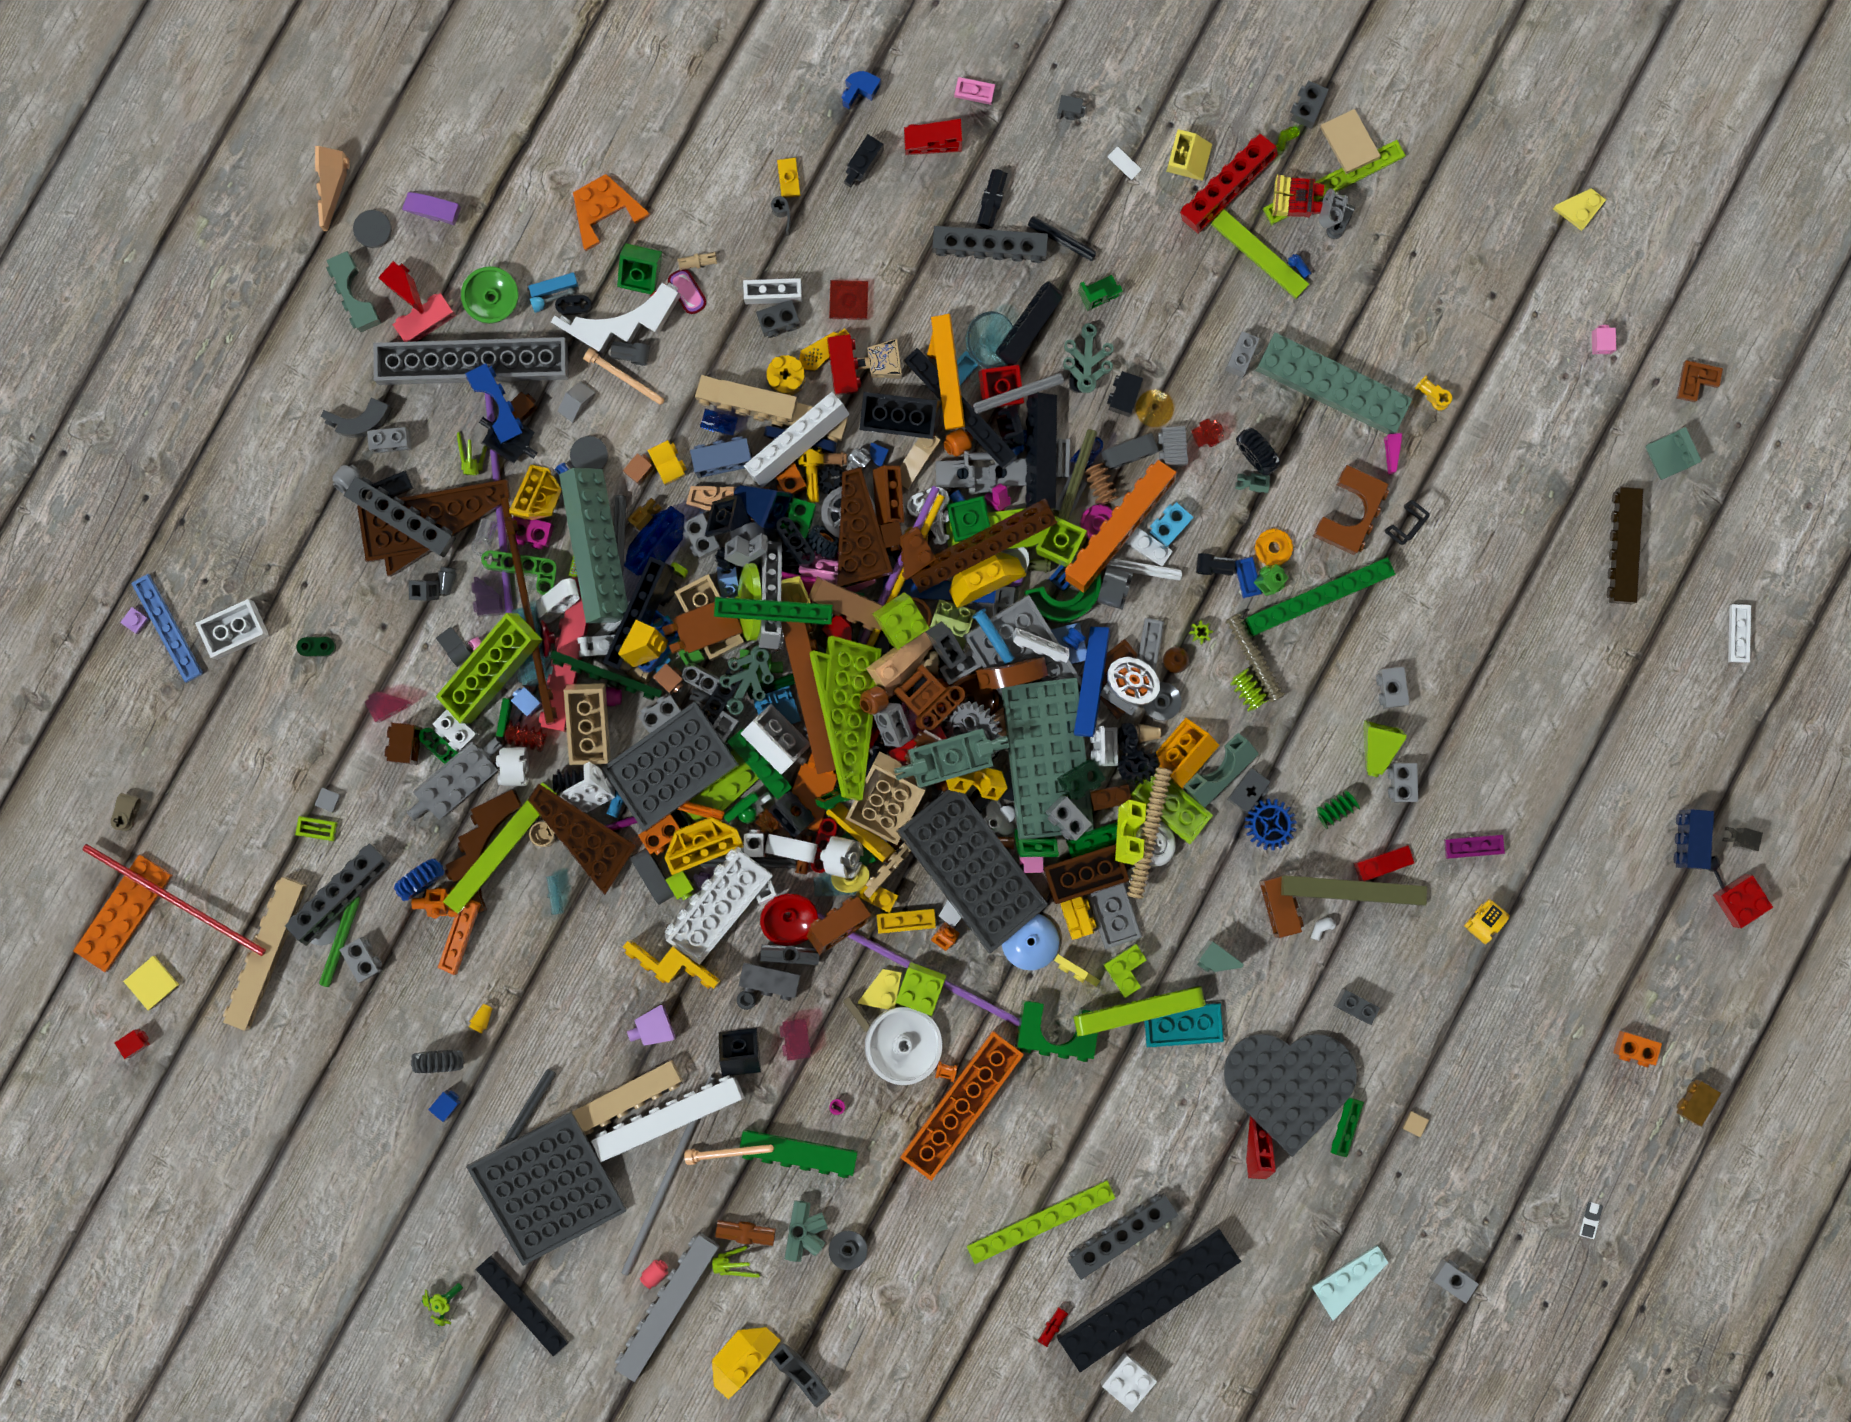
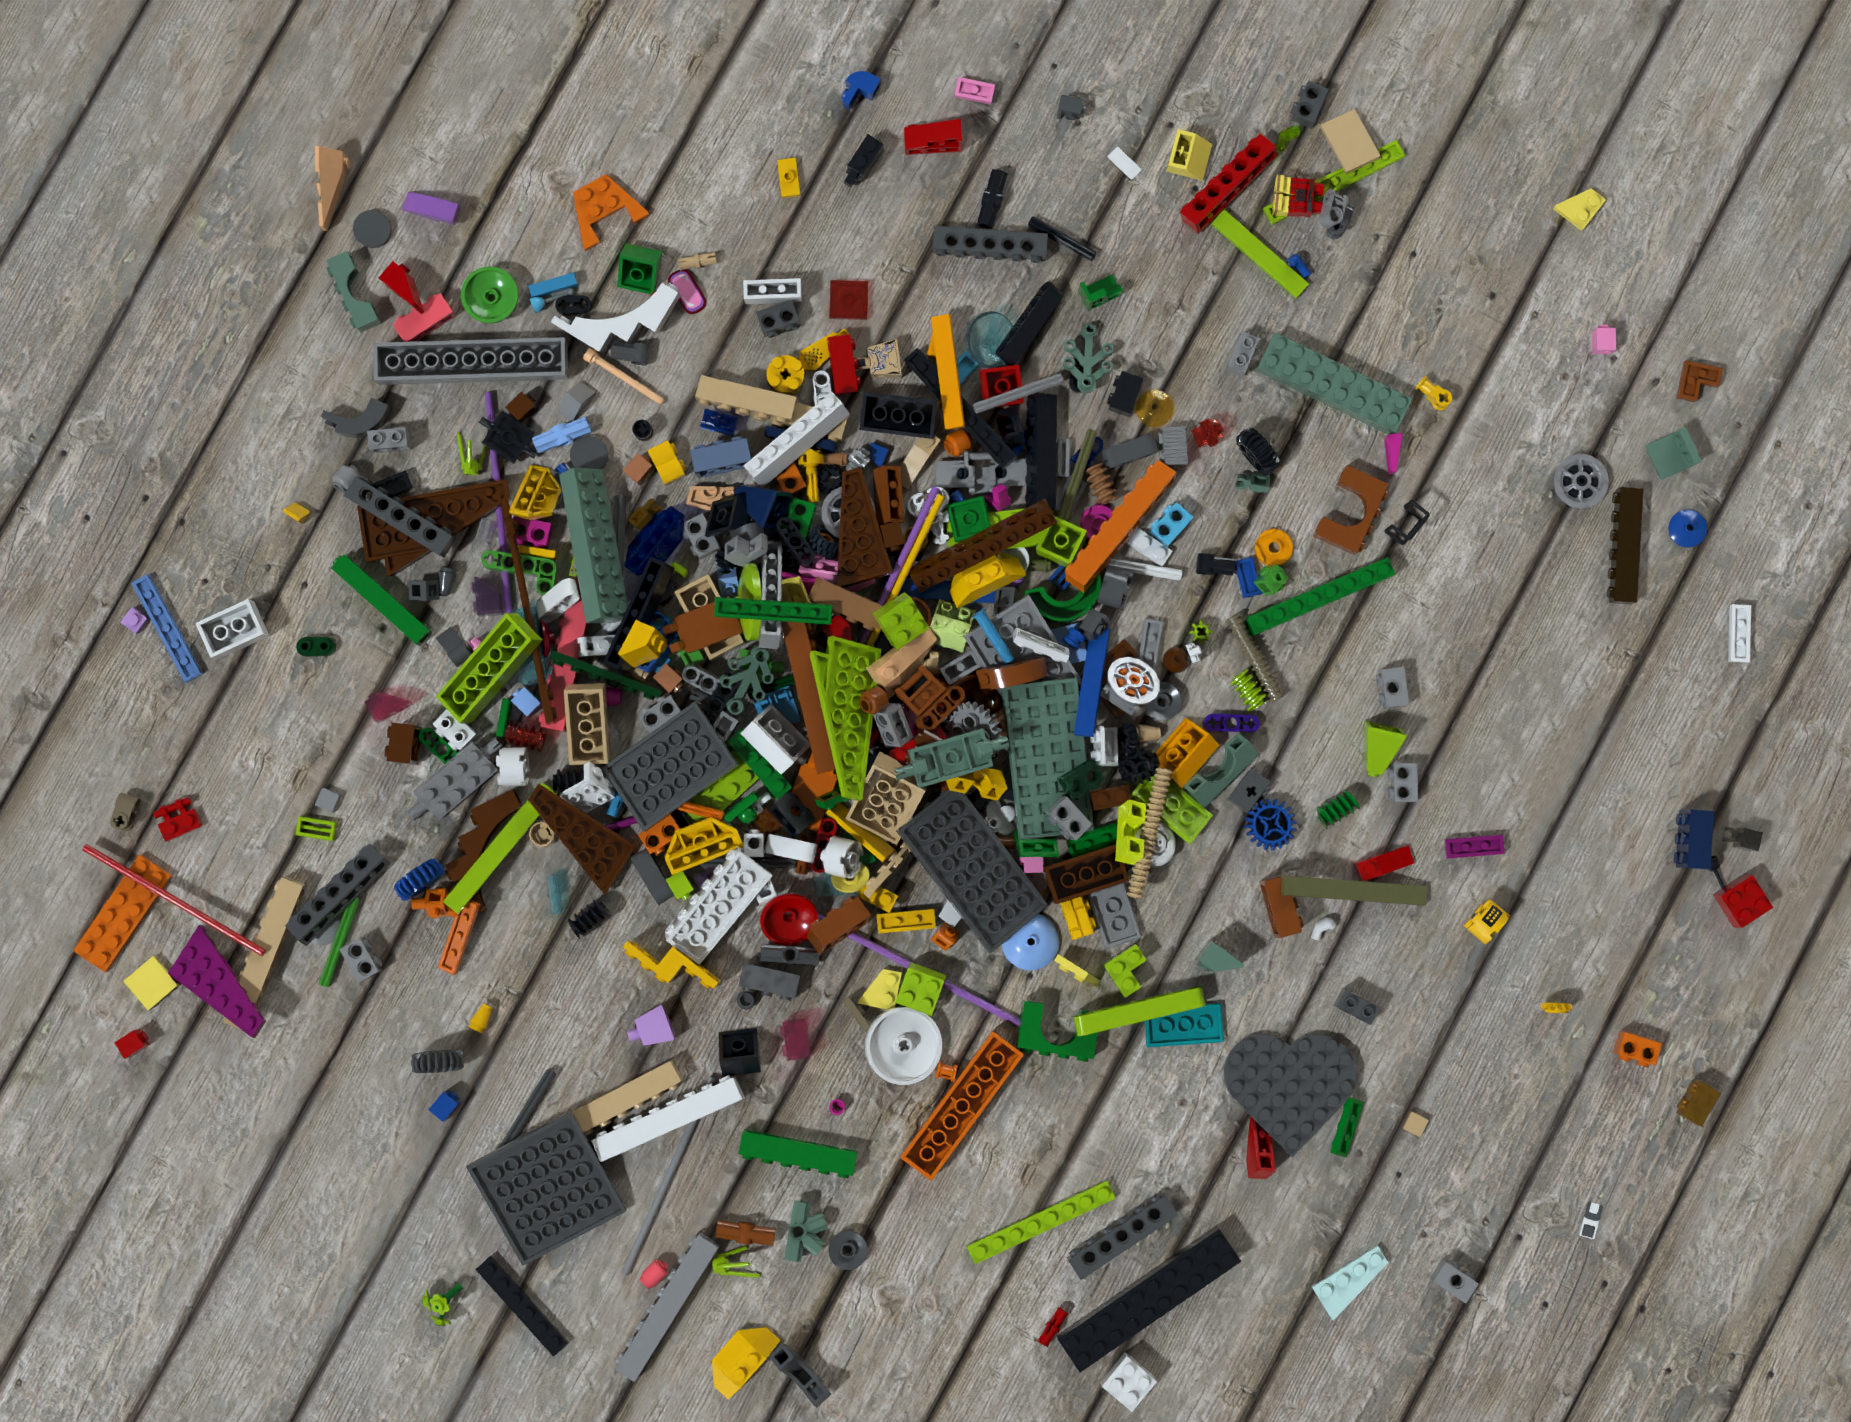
blue arch [465,363,523,444] -> none
light nougat piece [684,1144,774,1165] -> none
dark grey panel [771,196,791,236] -> none
dark orange wing [900,526,936,580] -> none
dark grey brick [926,621,966,669] -> none
none -> red plate [153,797,203,842]
none -> magenta wing [168,925,266,1038]
none -> yellow slope [283,503,310,524]
none -> green brick [331,554,432,646]
none -> yellow tile [518,545,558,560]
none -> light blue piece [532,417,592,454]
none -> black piece [568,900,612,939]
none -> black wheel [632,419,653,441]
none -> white piece [813,371,833,405]
none -> dark grey brick [1080,608,1111,641]
none -> white hinge [1185,643,1202,665]
none -> dark purple beam [1203,714,1260,733]
none -> yellow gear [1541,1002,1573,1013]
none -> flat silver piece [1553,454,1609,509]
none -> blue dish [1668,510,1707,548]

